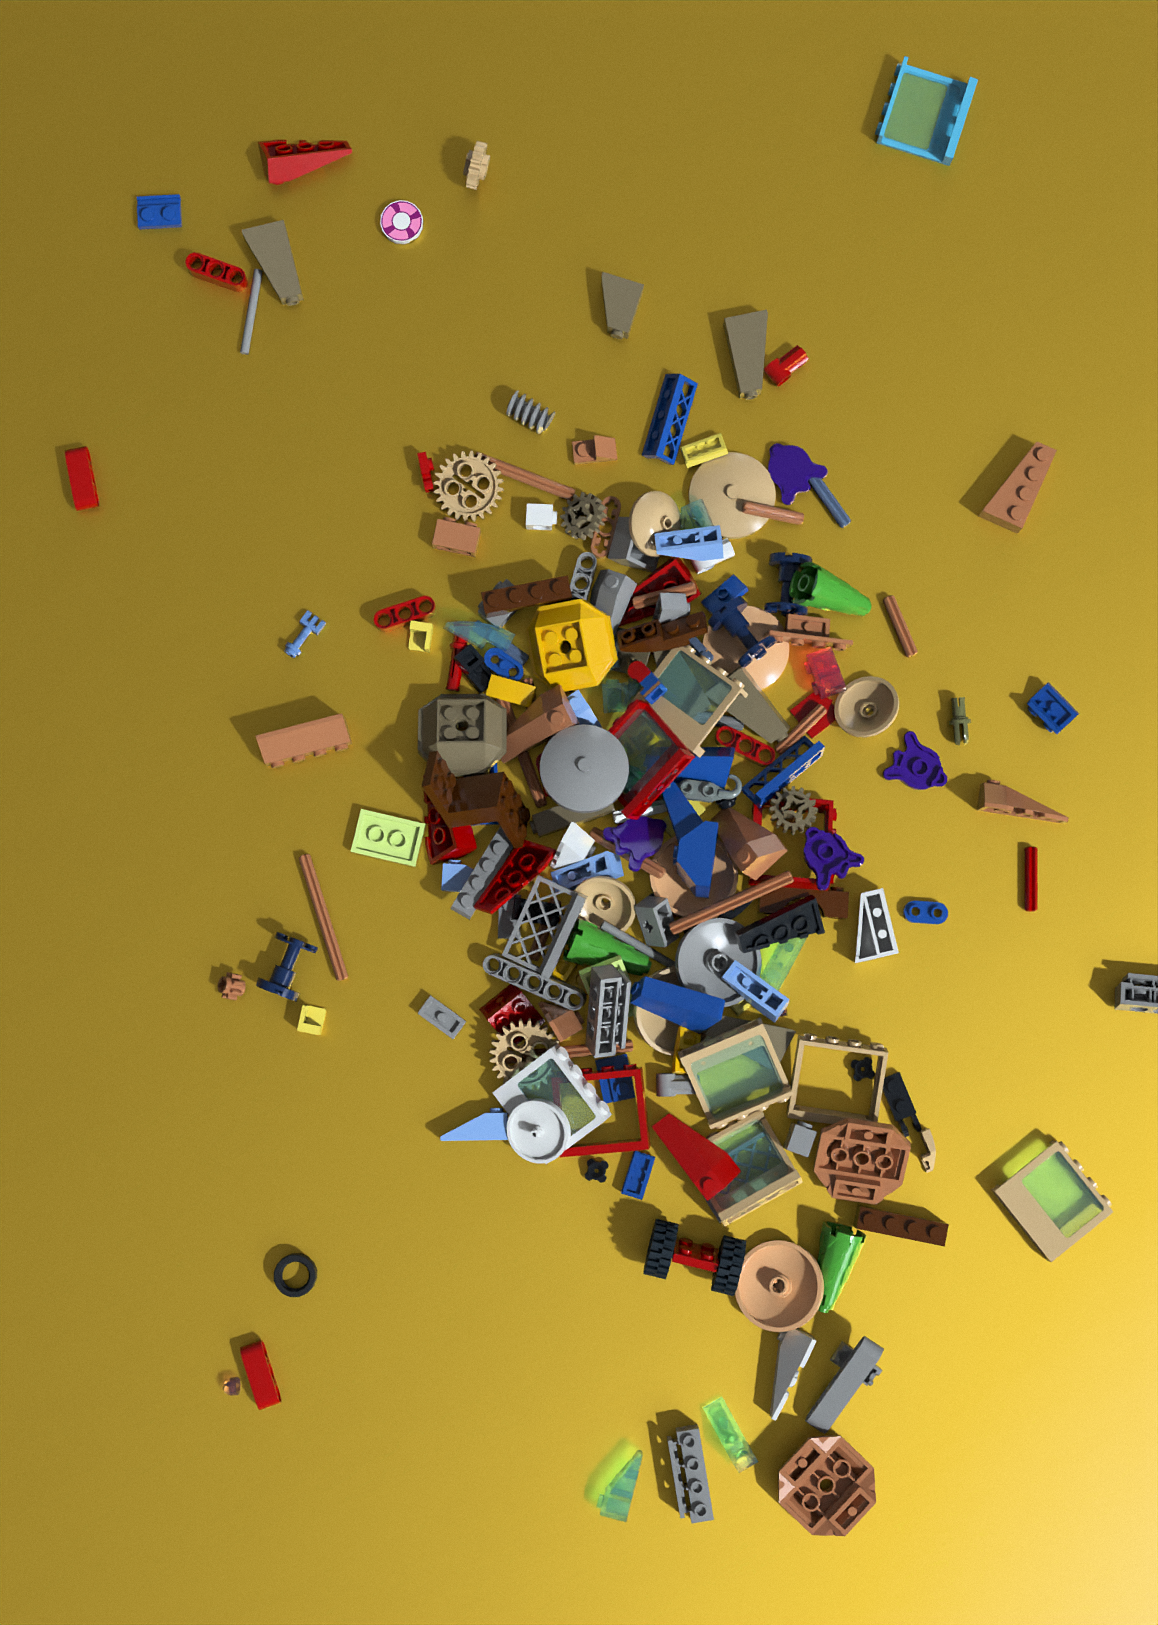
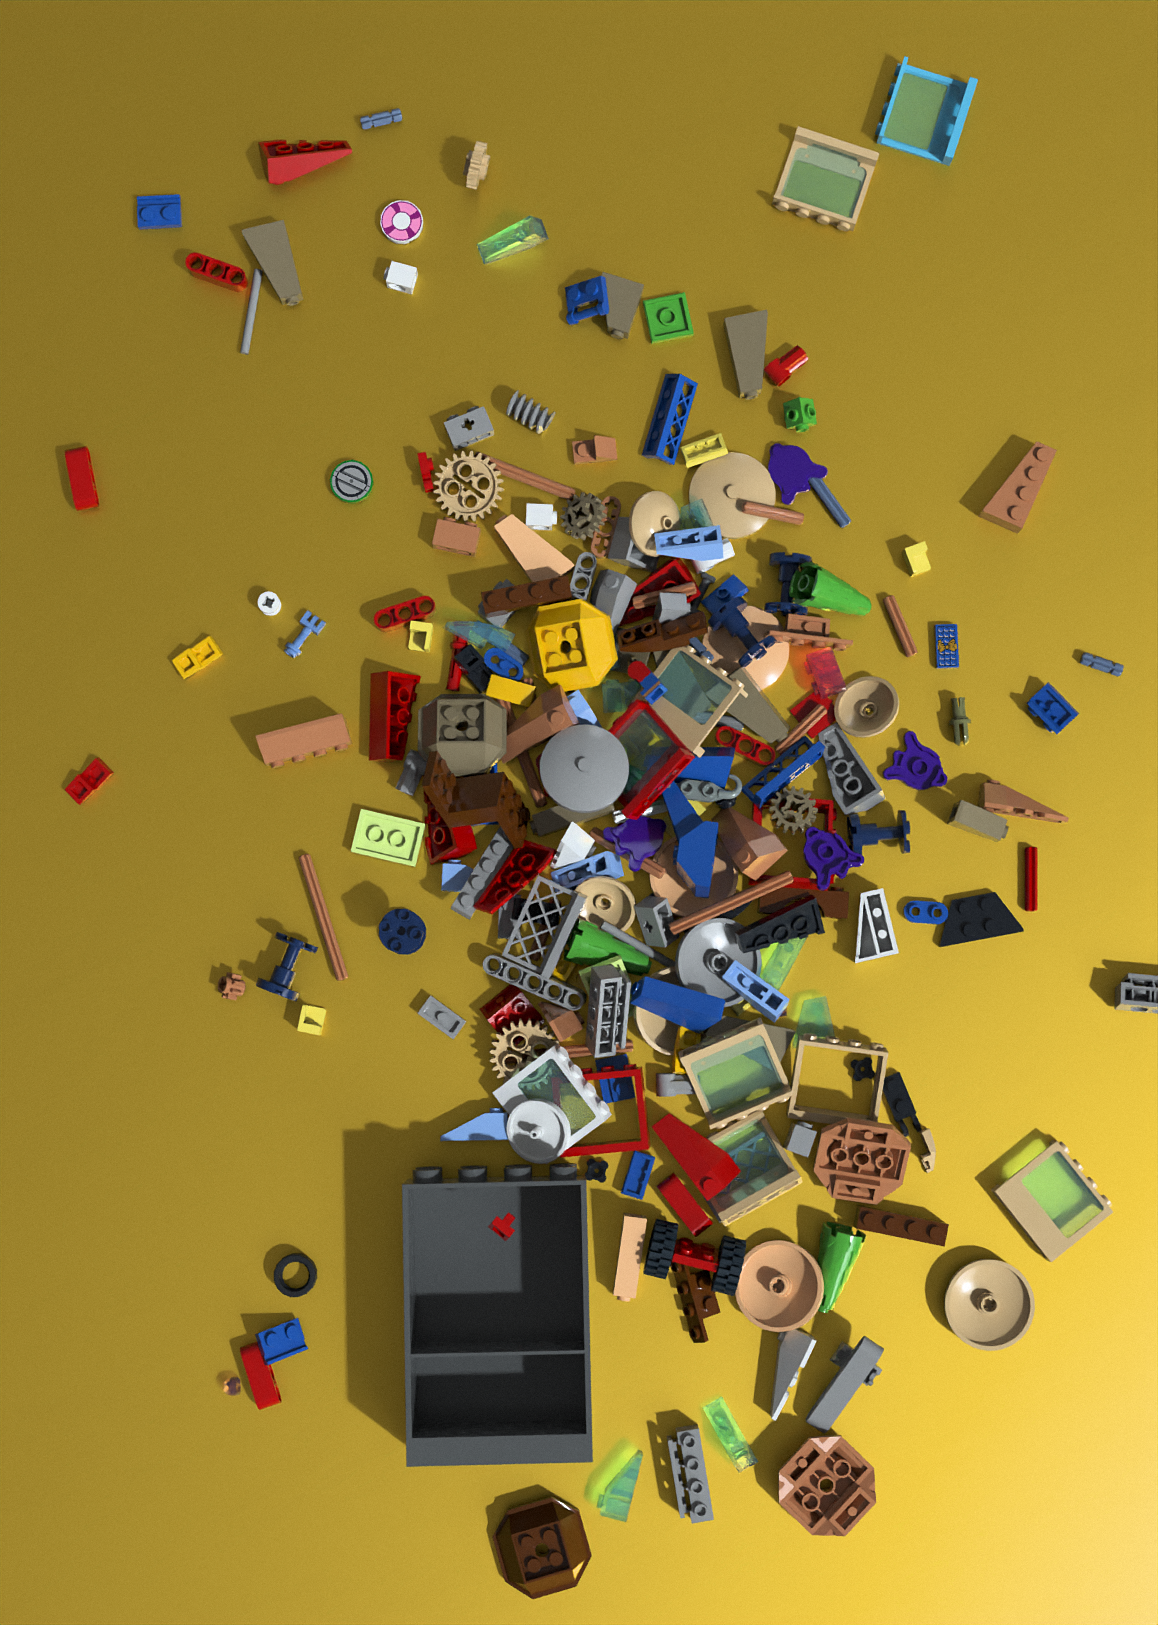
none -> red slope [64,757,114,805]
none -> yellow slope [172,636,223,679]
none -> blue plate [255,1318,308,1365]
none -> white wheel [257,591,281,616]
none -> tile [330,460,374,504]
none -> sand blue axle [360,108,402,129]
none -> red wedge [369,671,421,762]
none -> dark blue piece [379,909,426,955]
none -> white brick [384,261,418,294]
none -> light grey piece [395,749,427,796]
none -> dark grey piece [402,1163,593,1467]
none -> light grey brick [444,406,494,451]
none -> clear light blue slope [477,215,549,264]
none -> red tile [488,1212,515,1241]
none -> reddish brown piece [493,1496,592,1599]
none -> light nougat slope [494,514,574,582]
none -> blue plate [565,276,609,325]
none -> light nougat slope [613,1213,647,1301]
none -> bright green tile [643,292,694,344]
none -> red beam [656,1172,713,1237]
none -> reddish brown bracket [670,1259,721,1343]
none -> dark grey piece [690,572,716,615]
none -> panel [772,126,880,231]
none -> bright green brick [783,397,817,433]
none -> clear light blue wing [792,996,835,1048]
none -> light grey wedge [818,722,886,815]
none -> dark blue piece [847,810,910,855]
none -> light yellow panel [902,541,931,577]
none -> blue tile [934,624,959,669]
none -> black wing [939,892,1024,947]
none -> tan dish [944,1259,1035,1351]
none -> dark tan slope [947,800,1009,842]
none -> sand blue axle [1080,652,1124,677]

